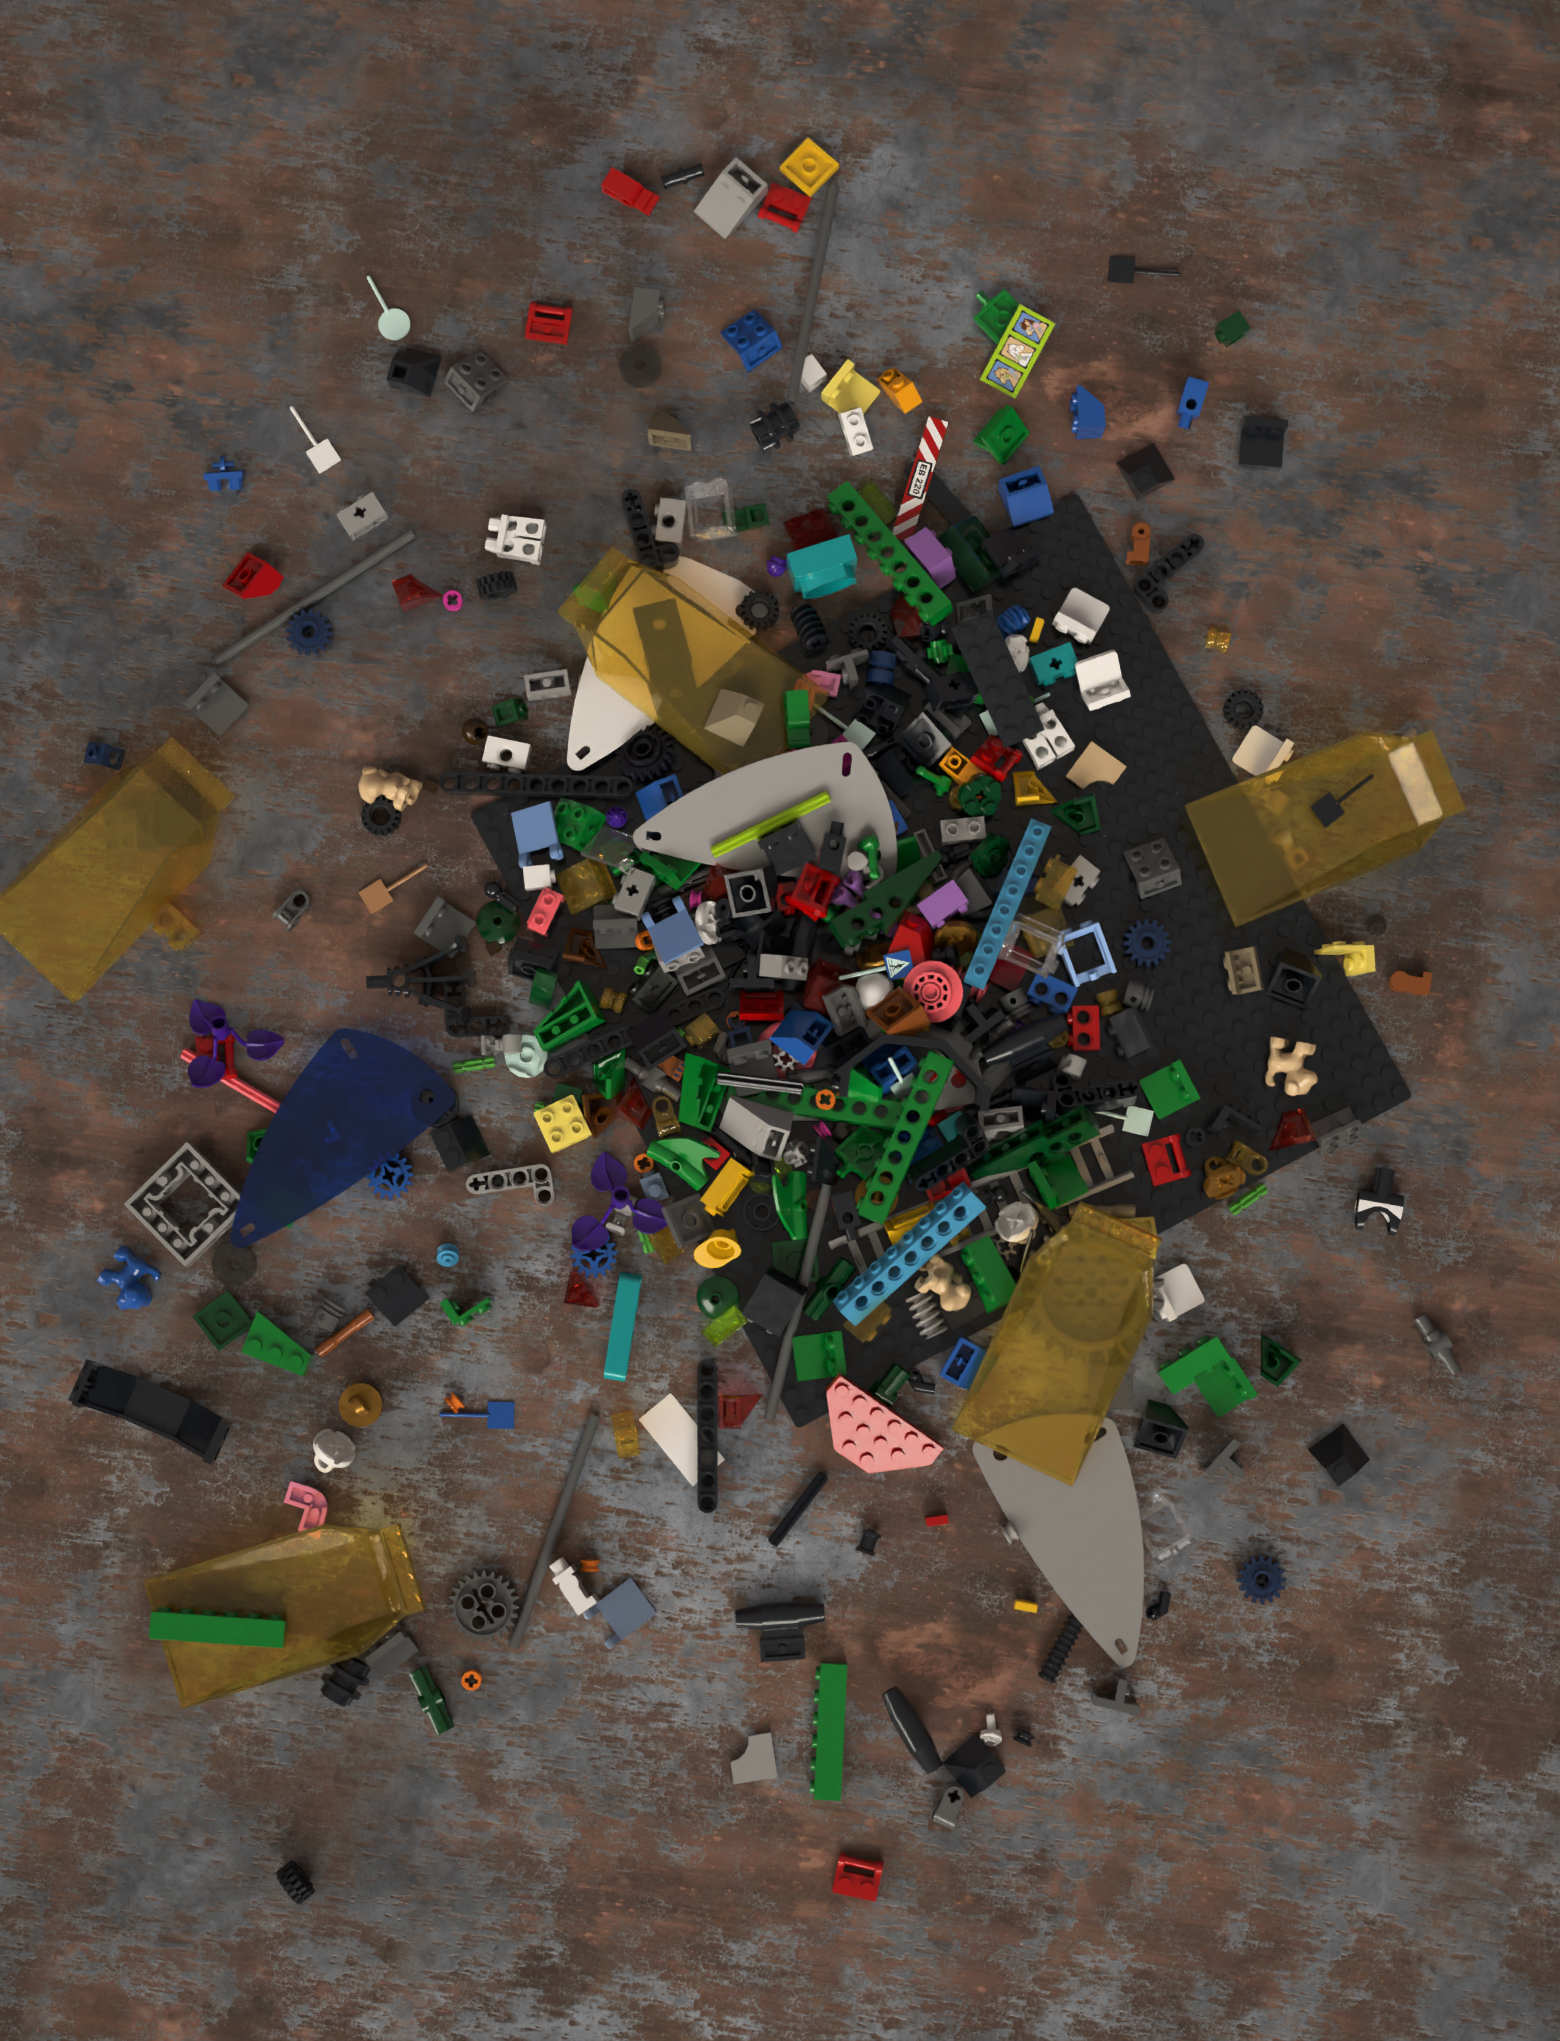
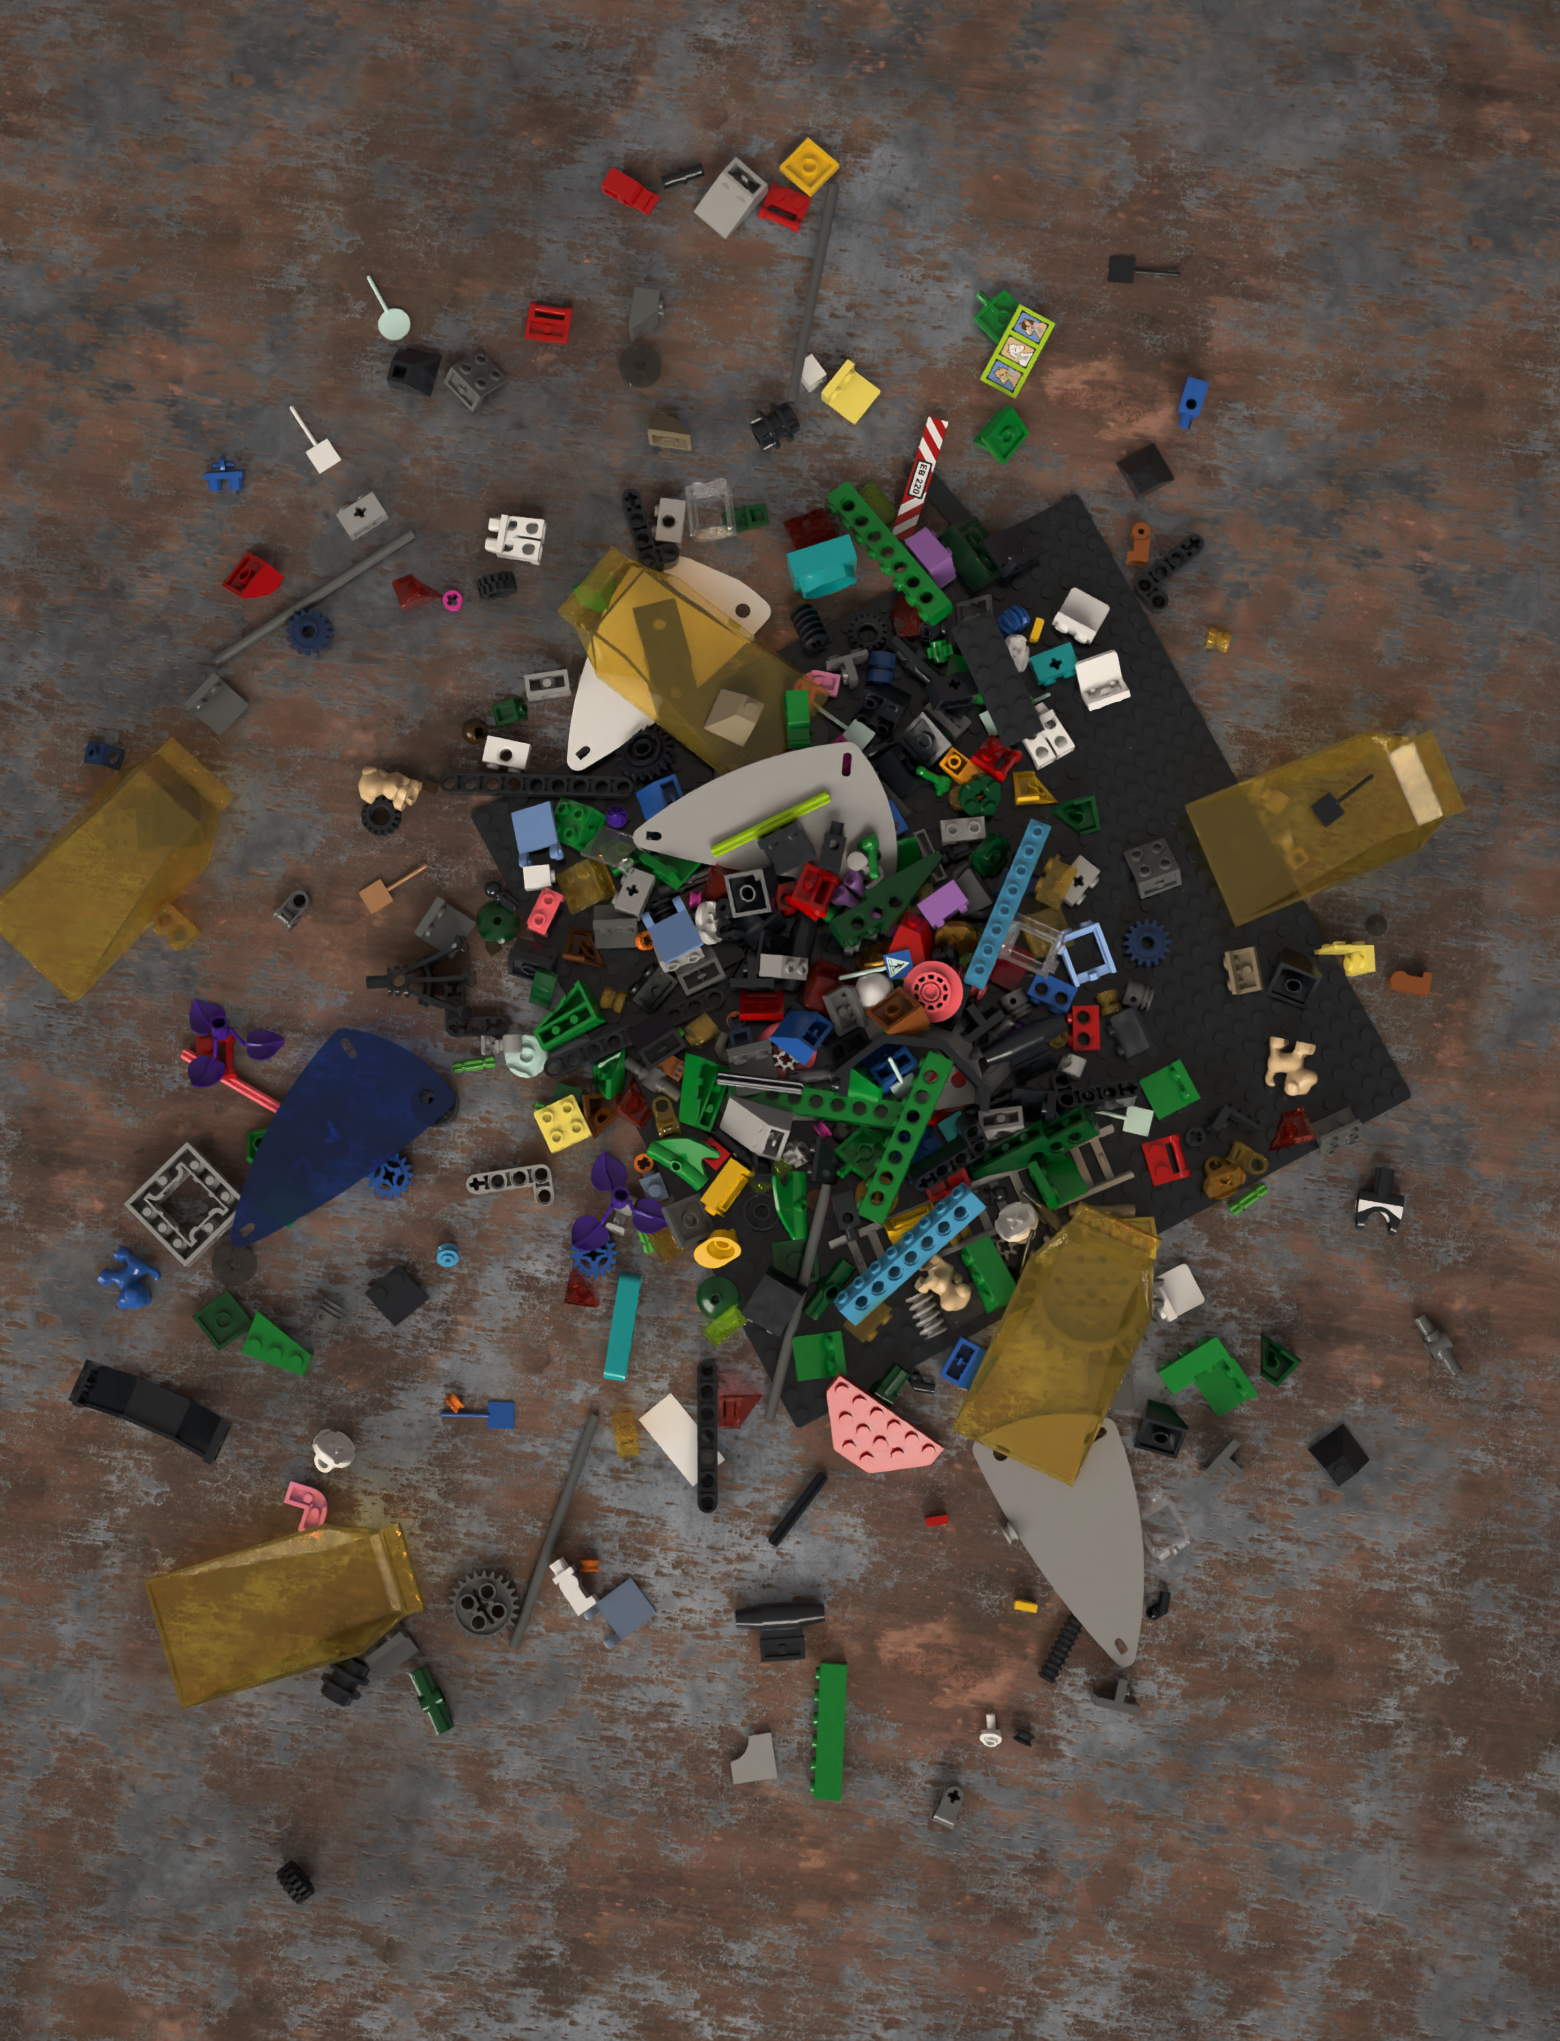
green brick [149,1606,288,1648] -> none
dark orange piece [314,1308,375,1358] -> none
pearl gold tile [338,1383,383,1427] -> none
black slope [429,1115,490,1173] -> none
green bracket [439,1297,494,1326] -> none
orange bush [461,1669,482,1691] -> none
arm [634,949,658,975] -> none
blue bracket [721,309,783,372] -> none
black tyre [740,589,779,632] -> none
dark purple plate [766,555,787,577] -> none
orange bush [816,1089,836,1110] -> none
red plate [832,1852,884,1902] -> none
white brick [838,407,873,456] -> none
black bush [856,1528,882,1556] -> none
light orange slope [877,367,922,414] -> none
black plate [882,1686,942,1774] -> none
black slope [942,1734,1006,1798] -> none
blue slope [998,466,1054,528] -> none
tan tile [1066,741,1127,789] -> none
blue slope [1069,385,1106,440] -> none
dark green brick [1215,311,1251,348] -> none
black tyre [1223,689,1264,730] -> none
white bracket [1232,726,1294,784] -> none
dark blue gear [1236,1555,1287,1605] -> none
black bracket [1239,416,1288,469] -> none

